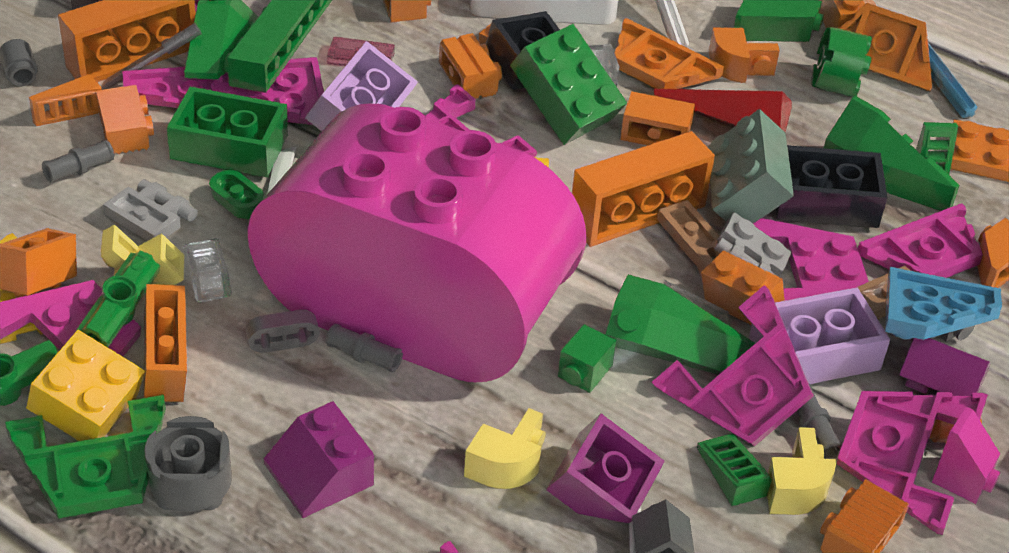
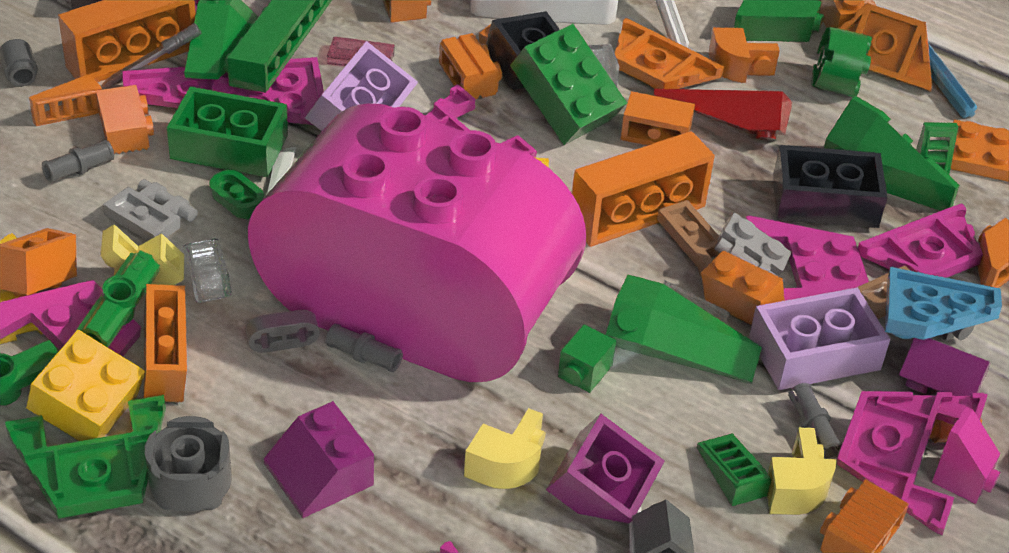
dark pink wing [652,285,814,447] -> none
sand green brick [708,109,794,224] -> none

